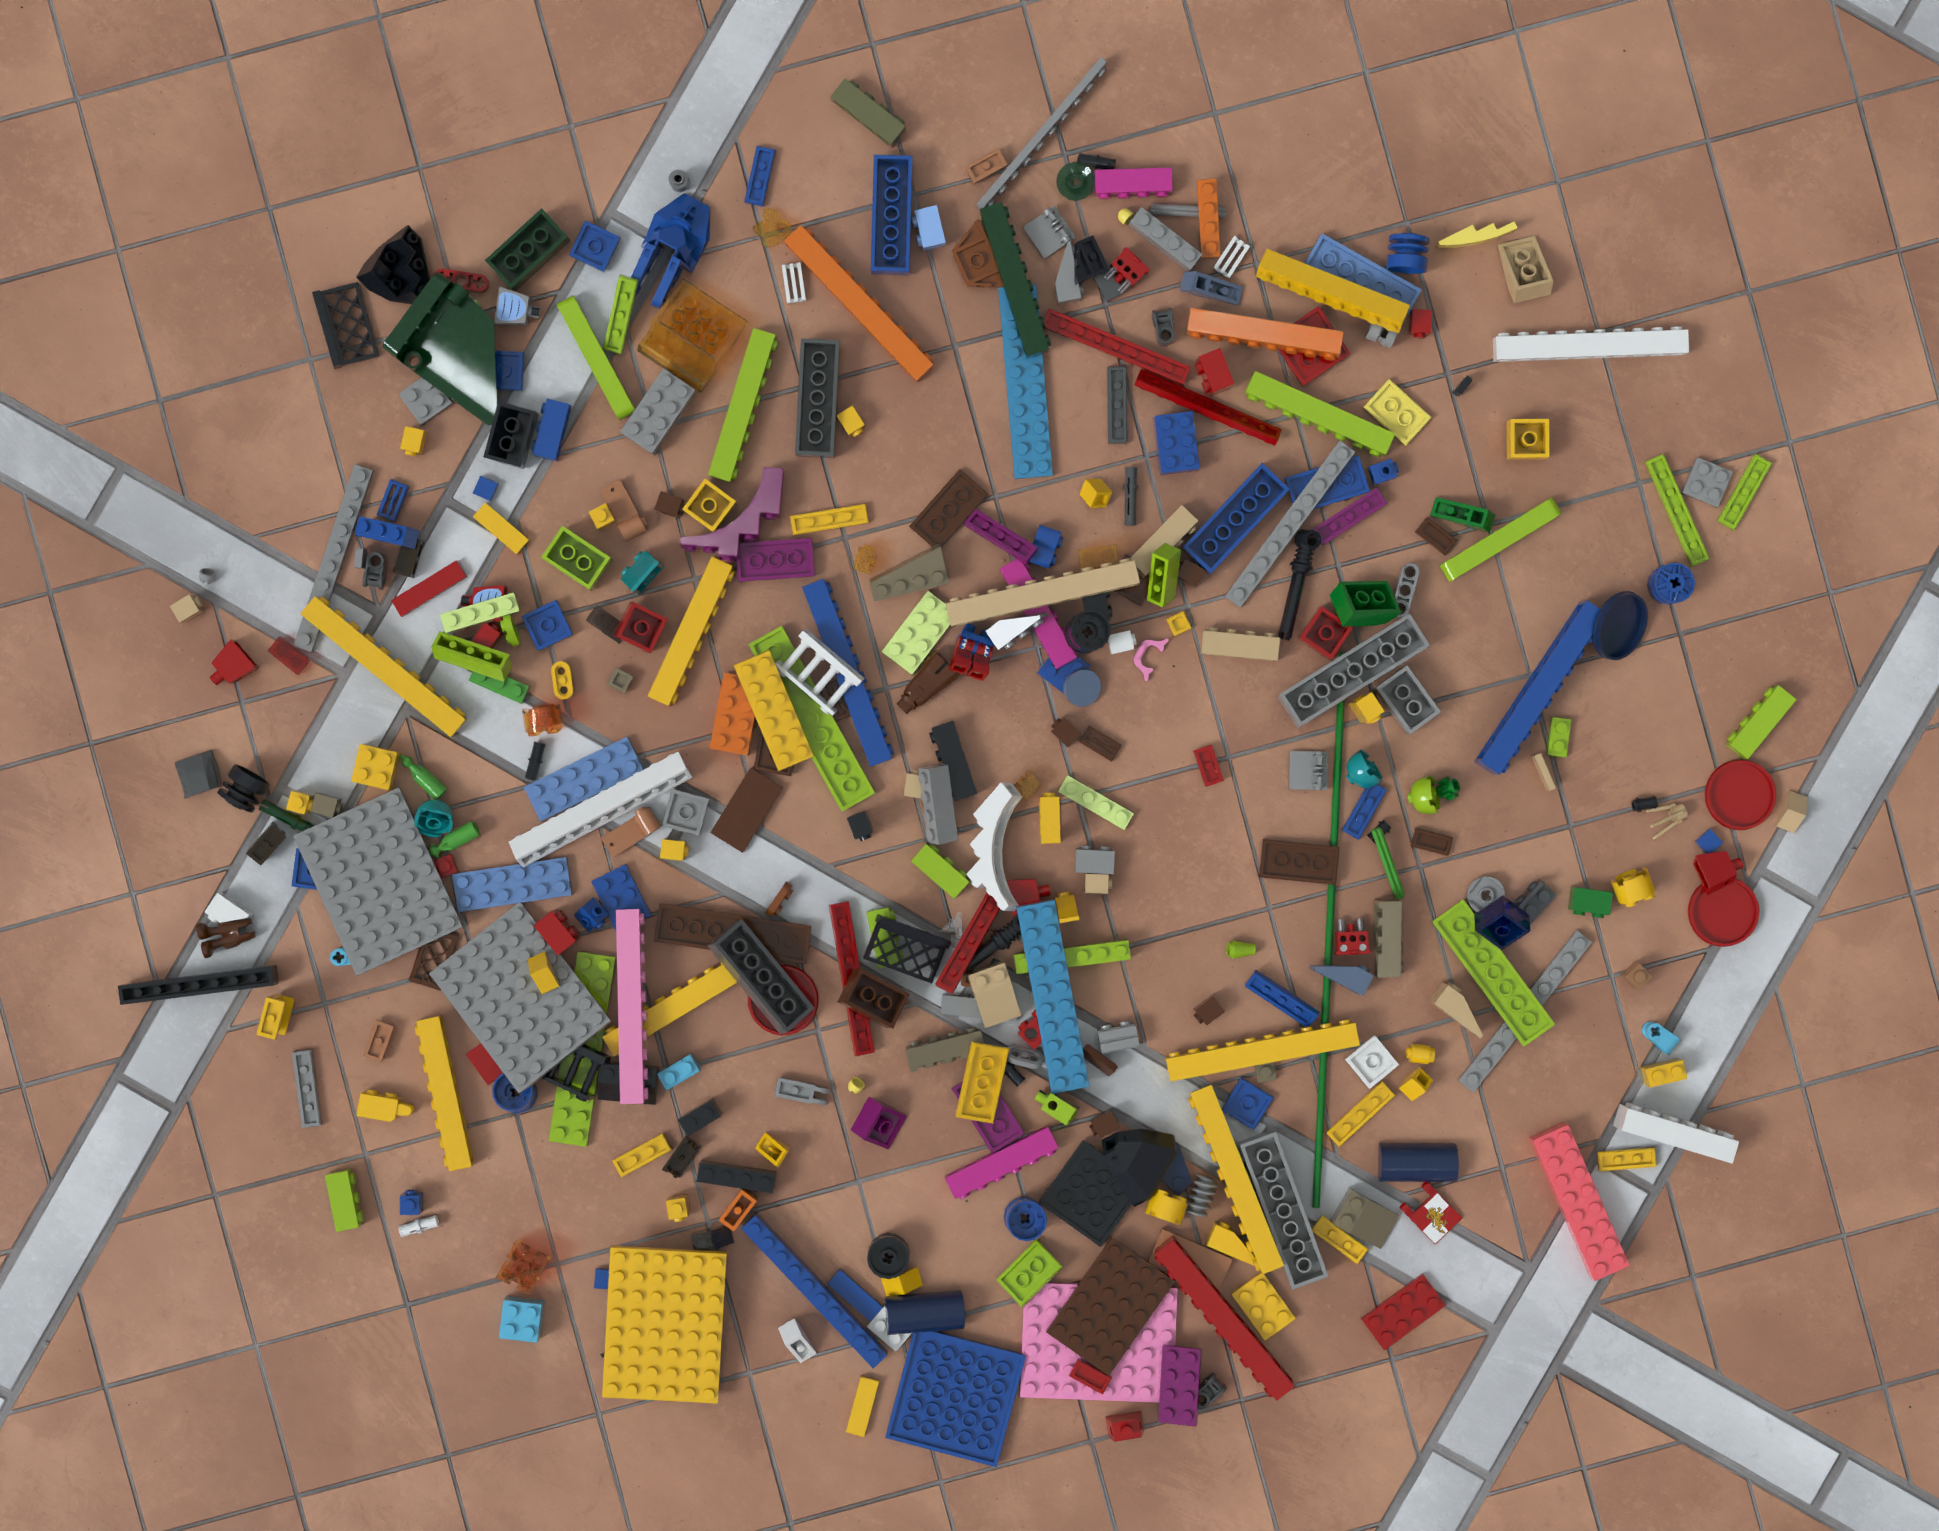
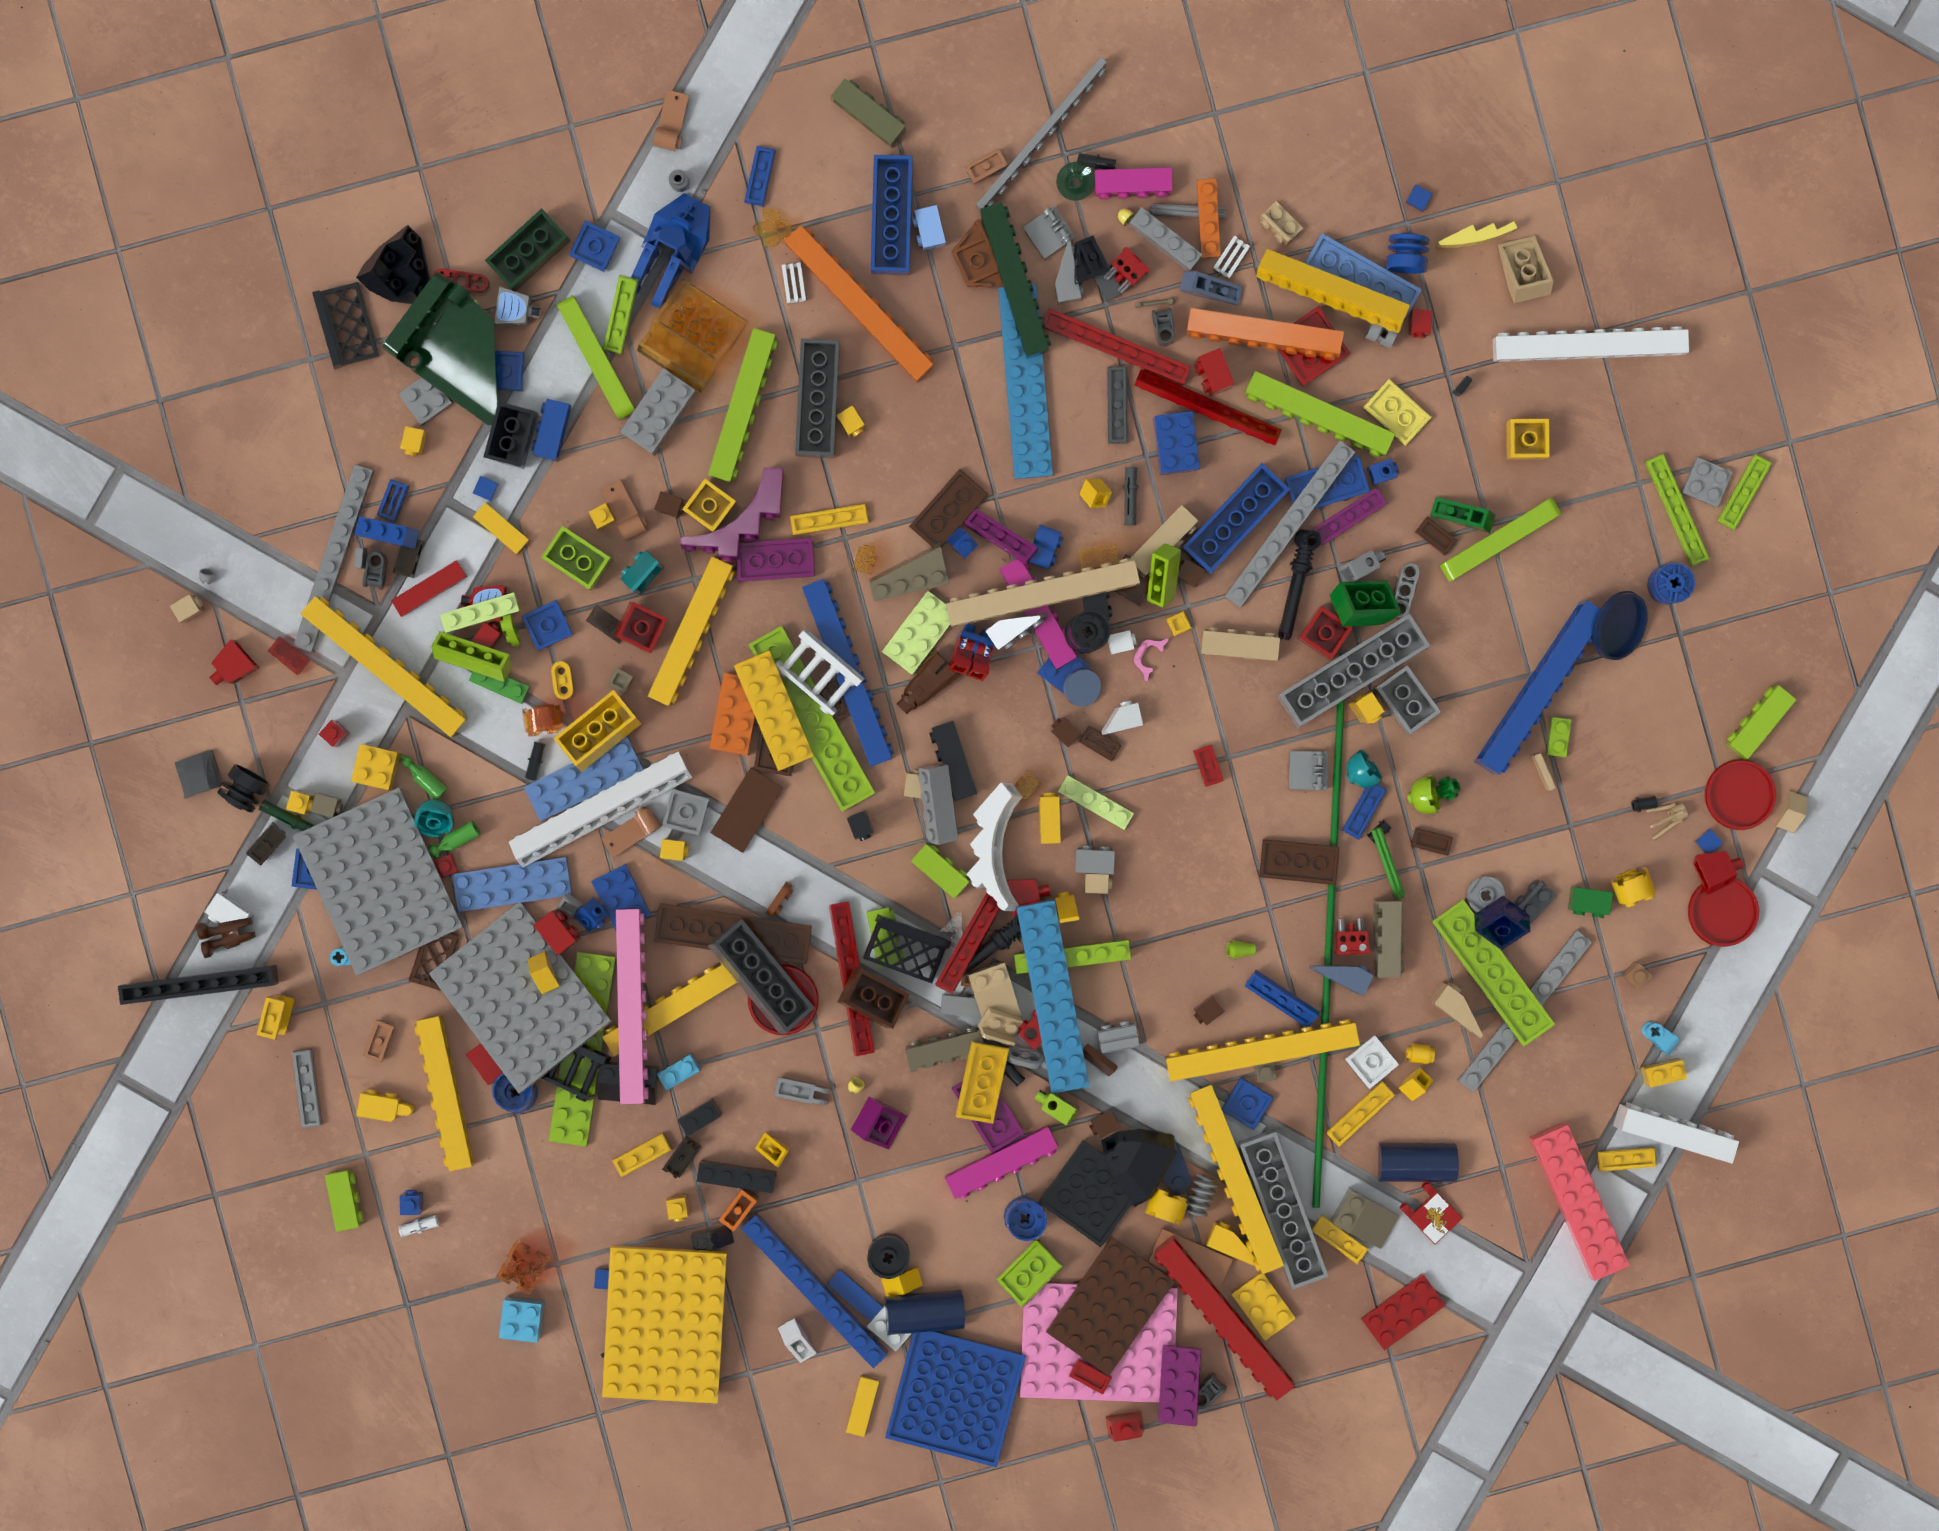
none -> red brick [318,720,350,747]
none -> yellow brick [553,690,641,772]
none -> light grey tile [557,893,583,918]
none -> nougat door [653,90,690,152]
none -> blue brick [946,527,978,559]
none -> tan bracket [978,1008,1023,1046]
none -> white slope [1102,701,1143,735]
none -> dark tan hinge [1135,297,1175,308]
none -> tan bracket [1259,201,1303,245]
none -> light grey torso [1337,550,1386,582]
none -> blue tile [1406,185,1432,212]

